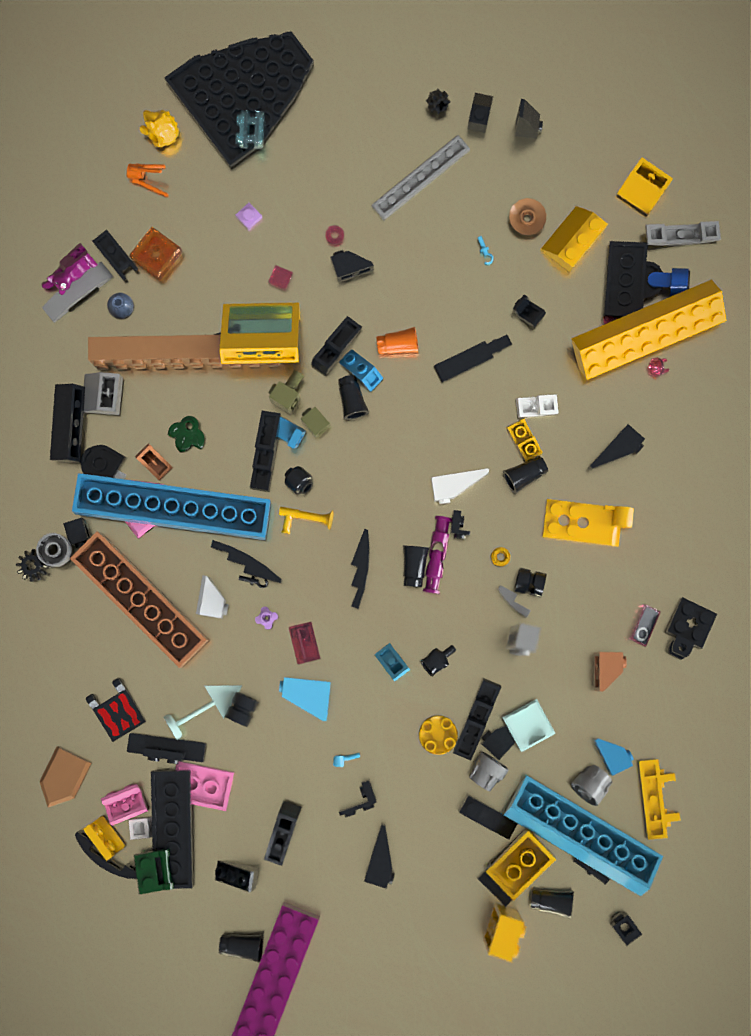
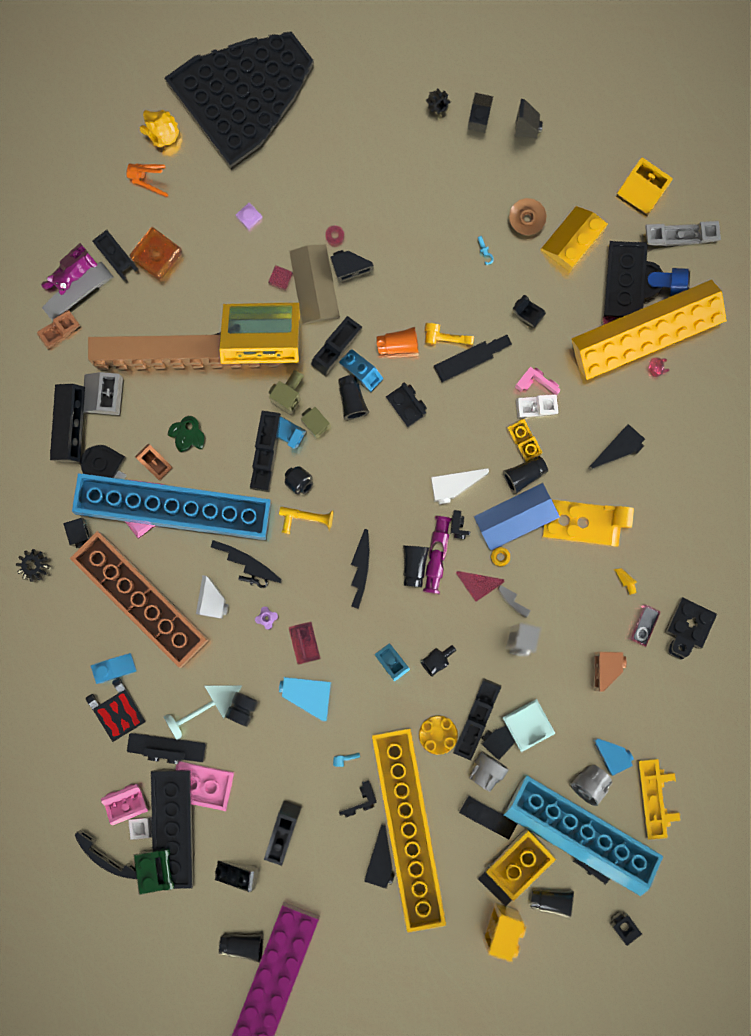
light grey piece [36,533,72,567] -> none
medium nougat tile [39,746,92,808] -> none
yellow bracket [83,816,126,861] -> none
sand blue brick [107,292,134,319] -> none
clear light blue brick [236,111,265,149] -> none
light grey tile [372,135,470,221] -> none
black wheel [514,567,547,598] -> none
none -> nougat slope [37,310,80,349]
none -> dark azure slope [90,653,137,684]
none -> dark tan slope [289,244,340,325]
none -> yellow brick [372,728,446,933]
none -> black bracket [386,382,427,428]
none -> yellow brick [424,323,474,345]
none -> clear pink tile [456,571,505,602]
none -> medium blue slope [474,483,560,551]
none -> bright pink bracket [515,367,560,395]
none -> yellow bar [615,568,637,595]

